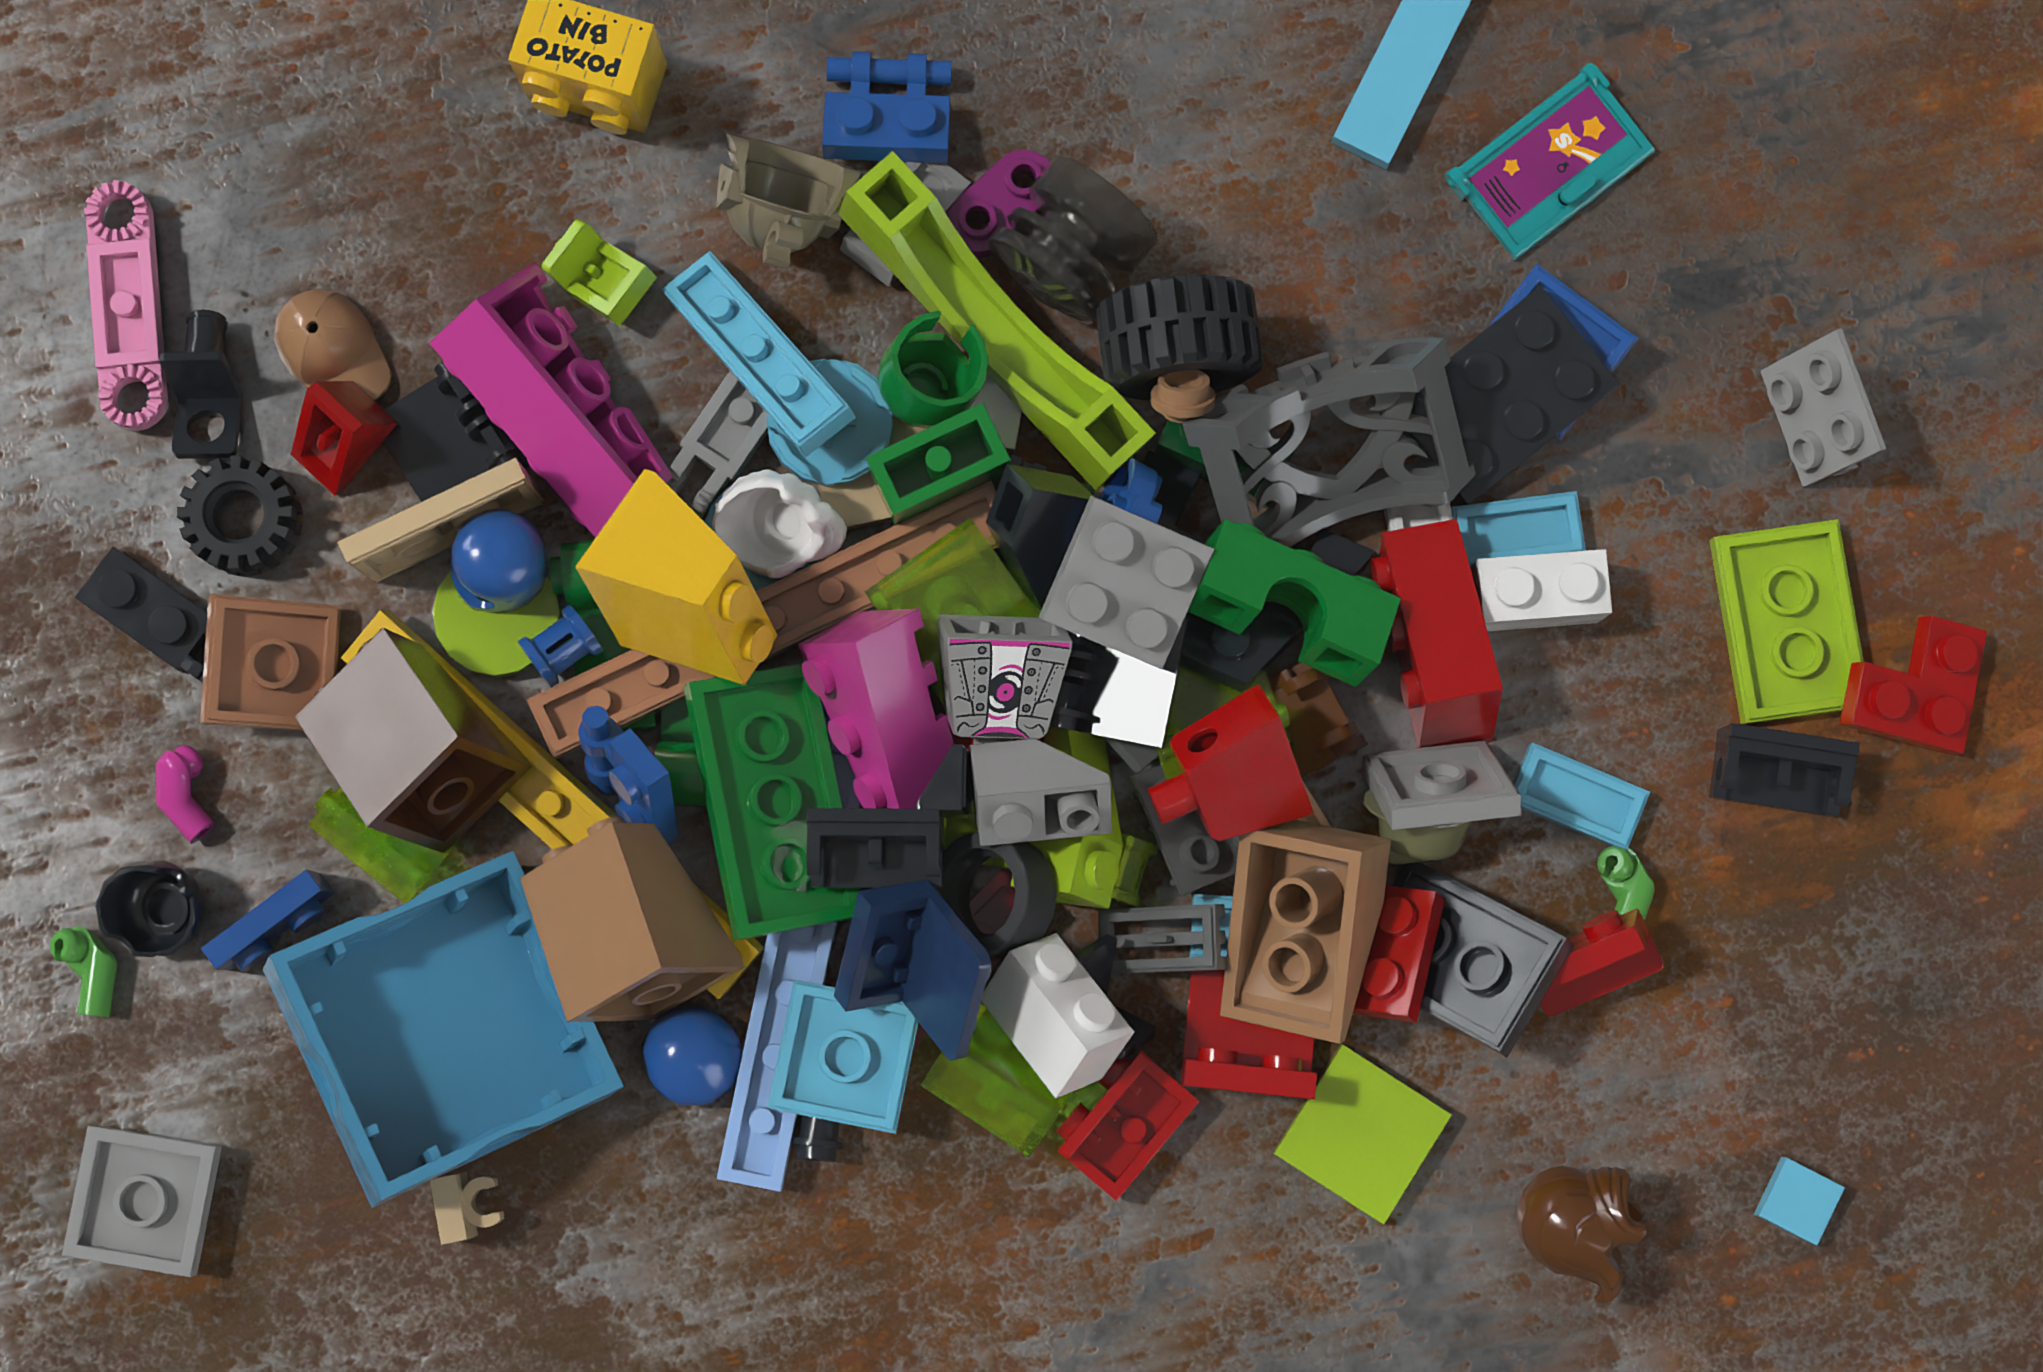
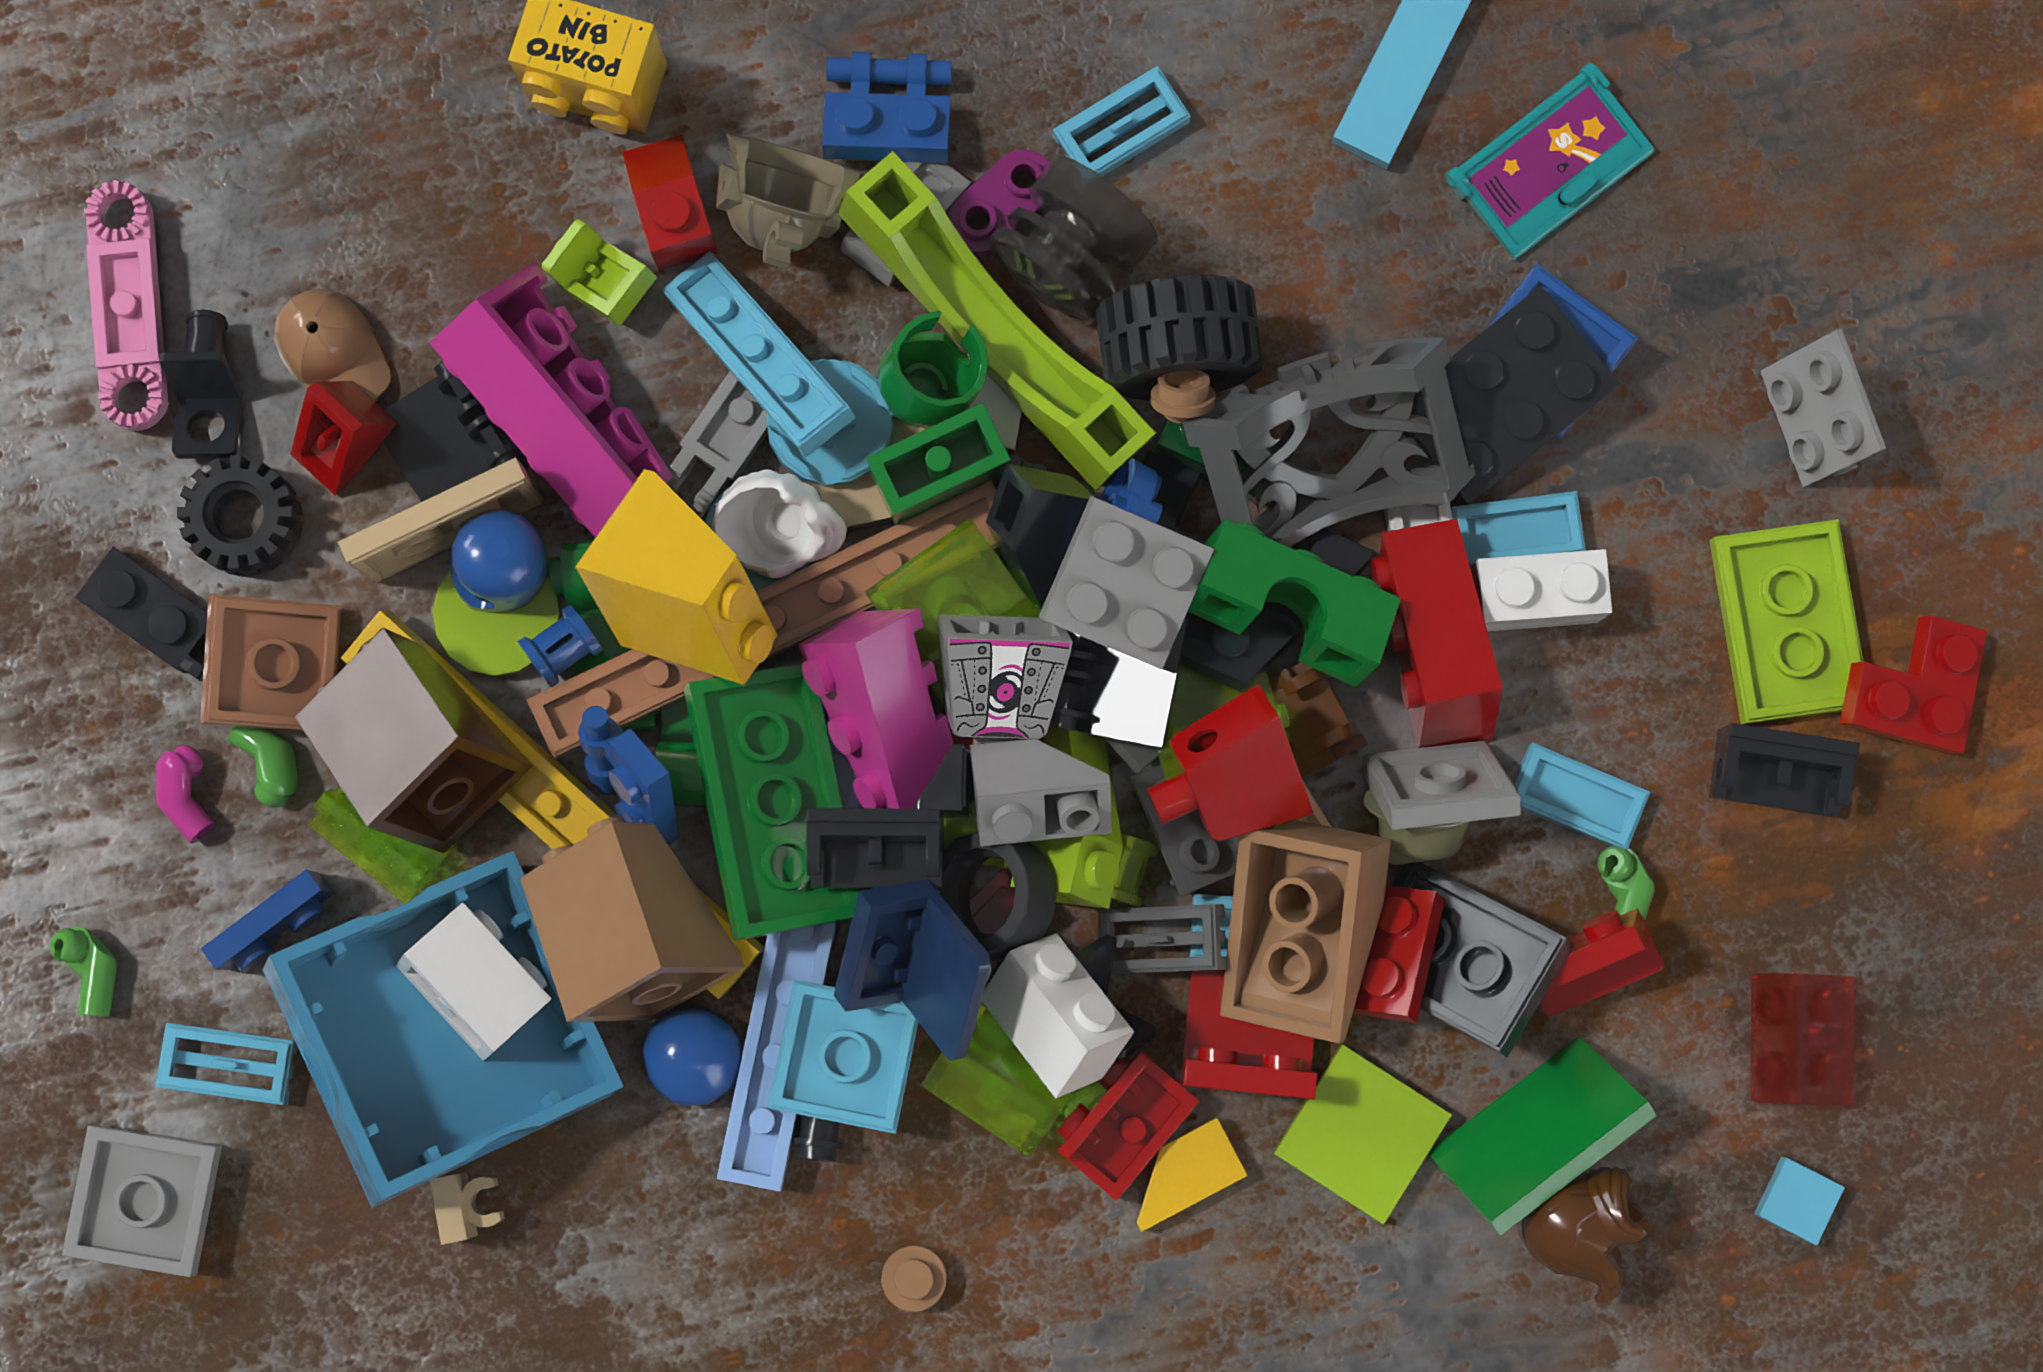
black hair [95,860,205,957] -> none
none -> medium azure tile [155,1023,298,1105]
none -> bright green arm [228,727,299,808]
none -> white brick [395,902,551,1061]
none -> red slope [622,134,718,271]
none -> medium nougat plate [881,1245,947,1312]
none -> medium azure tile [1052,65,1191,187]
none -> yellow tile [1136,1117,1247,1232]
none -> green tile [1428,1036,1656,1236]
none -> clear red bracket [1750,973,1854,1106]

